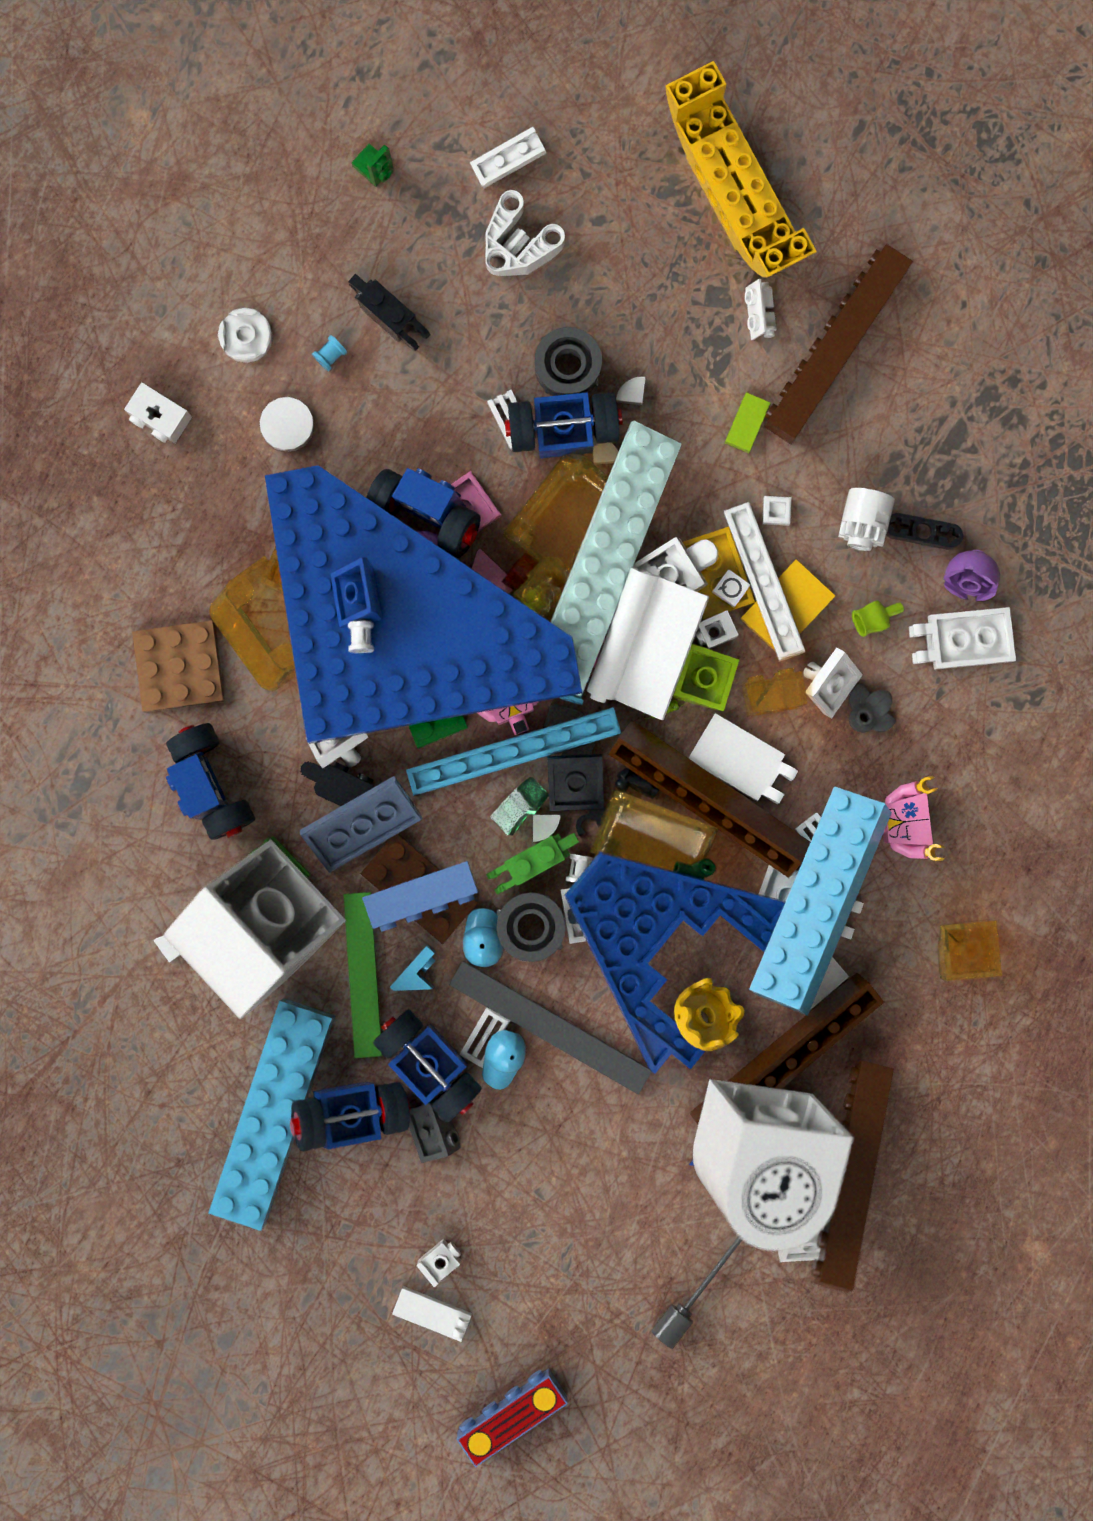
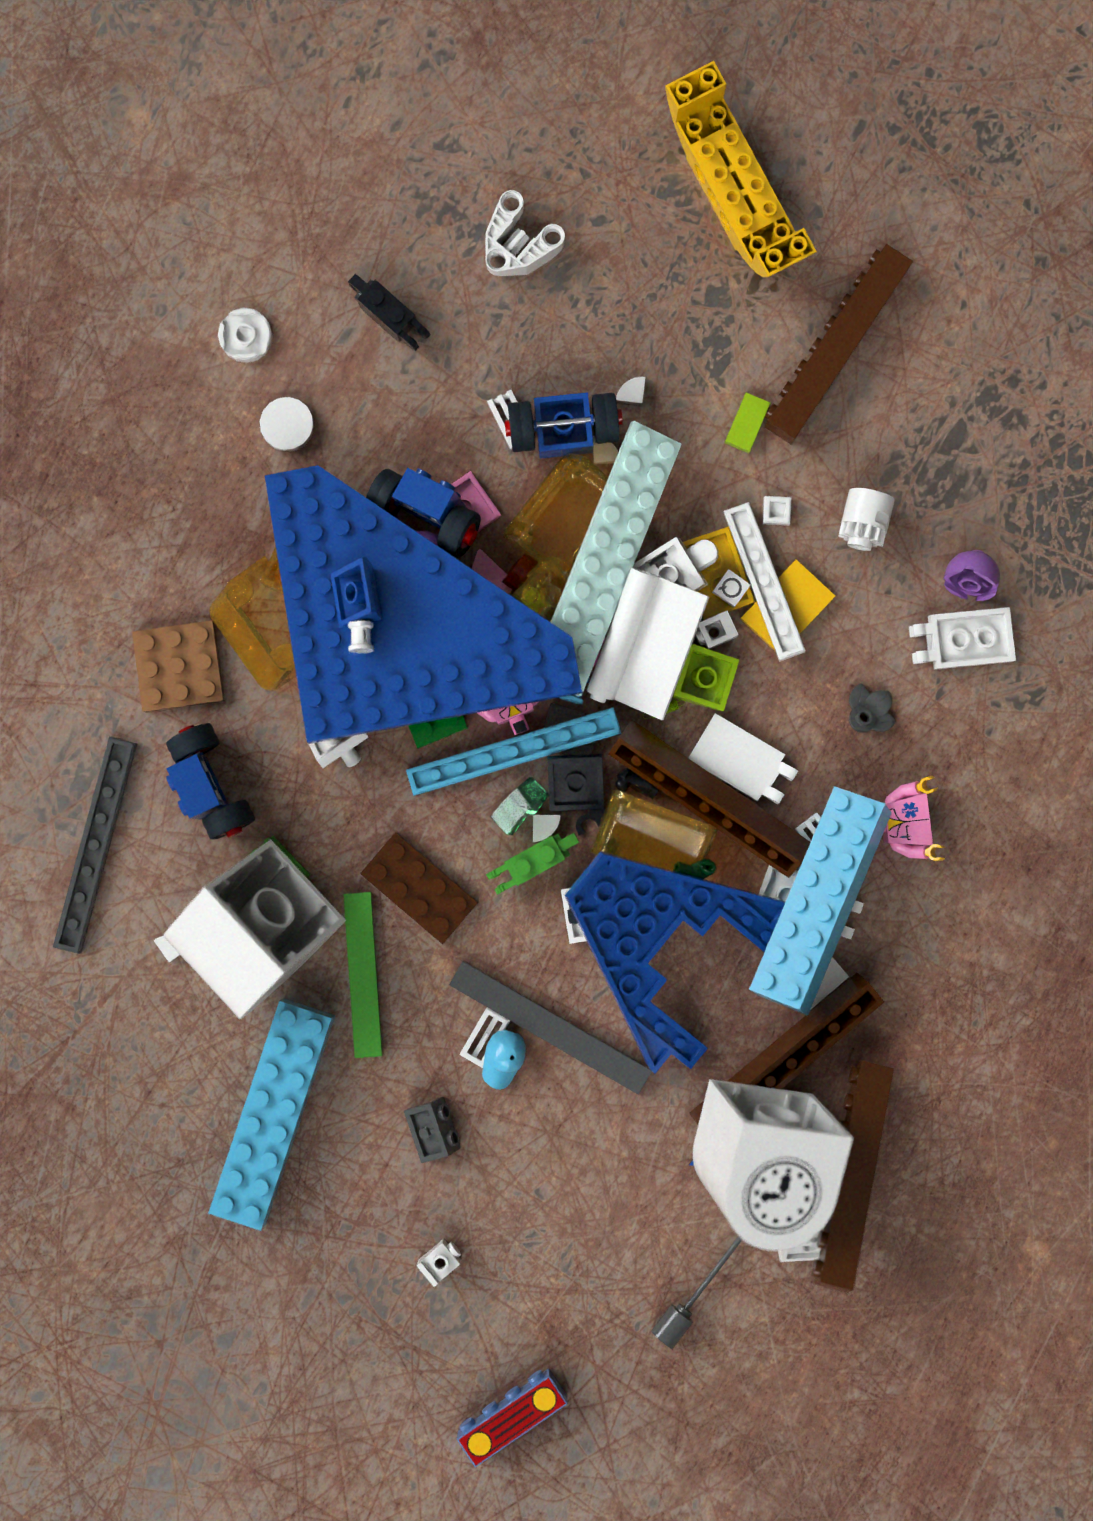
white brick [124,382,192,444] -> none
brick [290,1081,410,1151] -> none
black hinge [300,761,376,806] -> none
sand blue tile [300,776,422,873] -> none
medium azure bush [312,335,348,372] -> none
green bracket [351,144,394,187] -> none
medium blue brick [362,861,479,932] -> none
brick [373,1009,482,1122] -> none
medium azure slope [390,945,436,991] -> none
white hinge [392,1286,472,1342] -> none
medium azure cap [463,908,503,967] -> none
white hinge [470,127,546,189] -> none
dark grey piece [497,892,566,962] -> none
dark grey piece [534,327,602,396] -> none
white bush [565,854,594,882] -> none
yellow plate [674,978,744,1051] -> none
clear yellow slope [742,668,808,717] -> none
white hinge [745,279,777,340] -> none
white tile [804,648,863,718] -> none
lime piece [852,600,904,637] -> none
black beam [886,513,963,550] -> none
clear yellow slope [937,919,1002,981] -> none
none -> dark grey tile [53,737,137,954]

